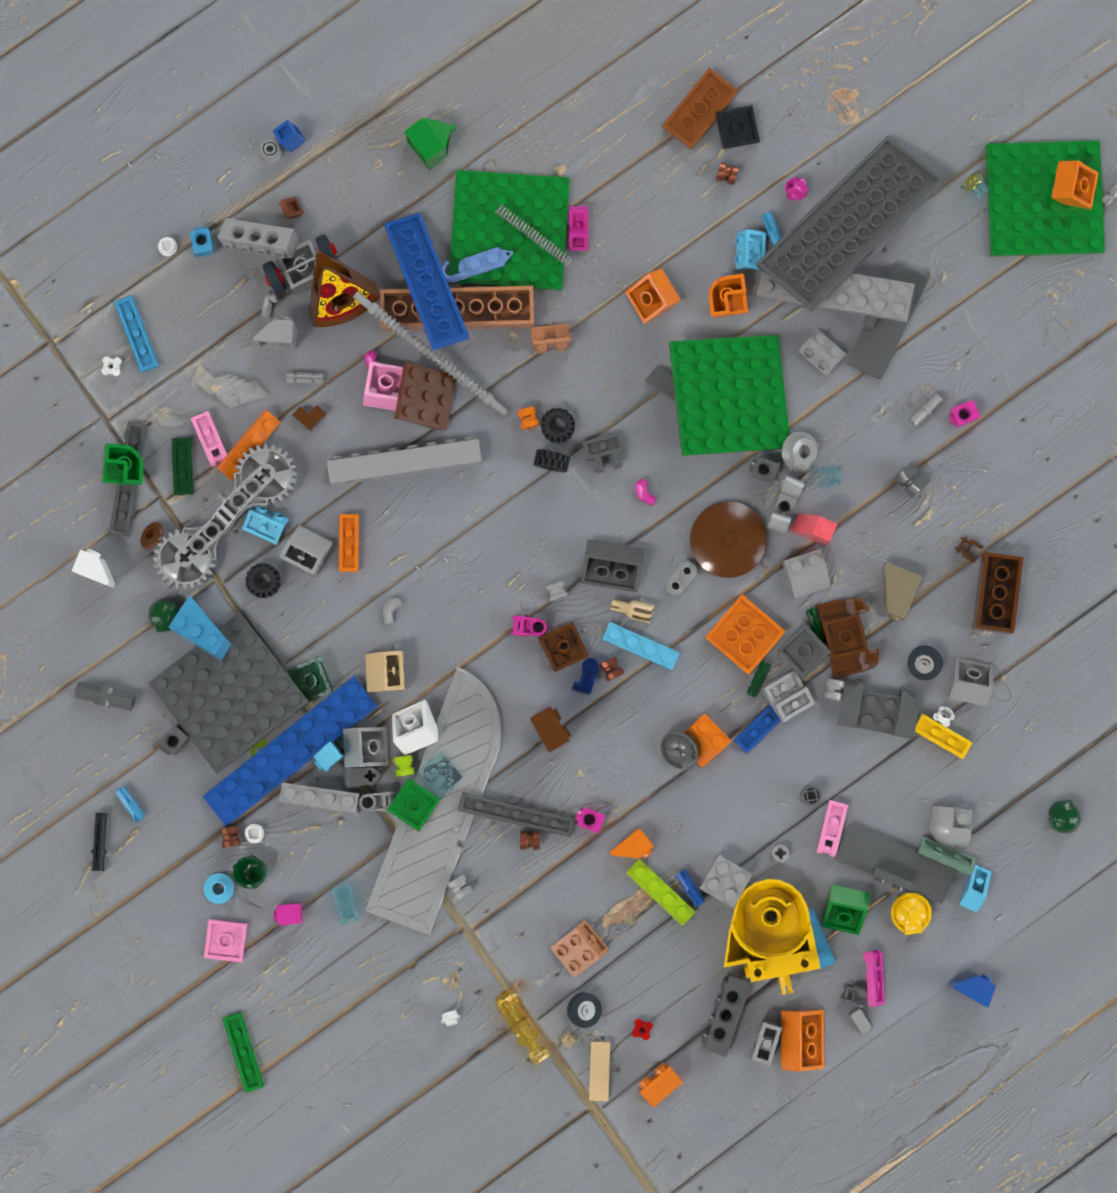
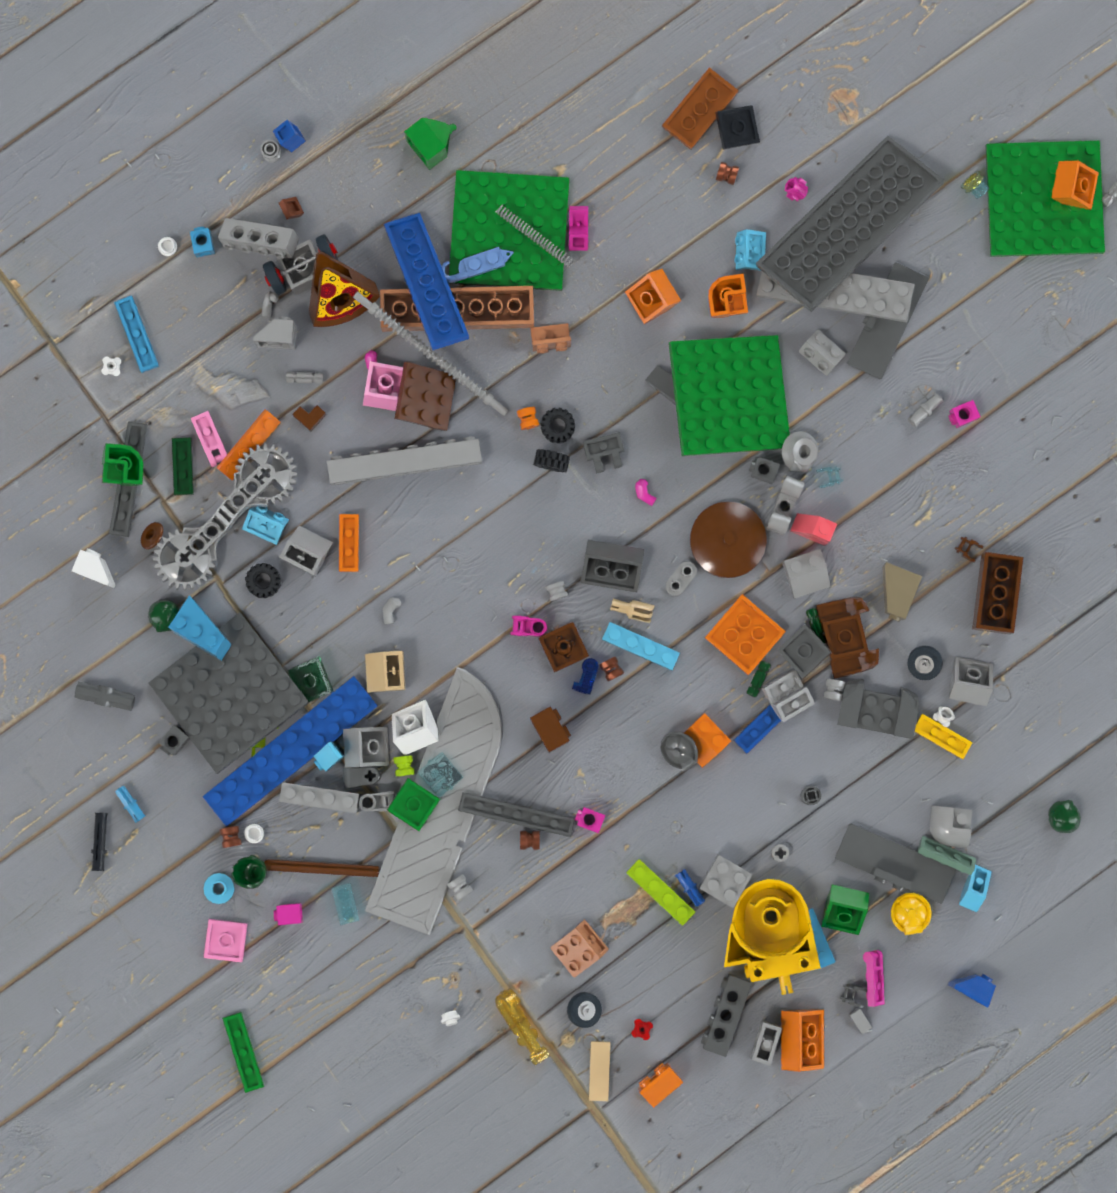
orange slope [609,828,654,859] -> none
dark azure axle [761,212,782,246] -> none
bright pink plate [816,800,848,857] -> none
dark grey wheel [894,462,930,498] -> none
none -> reddish brown axle [264,859,379,877]

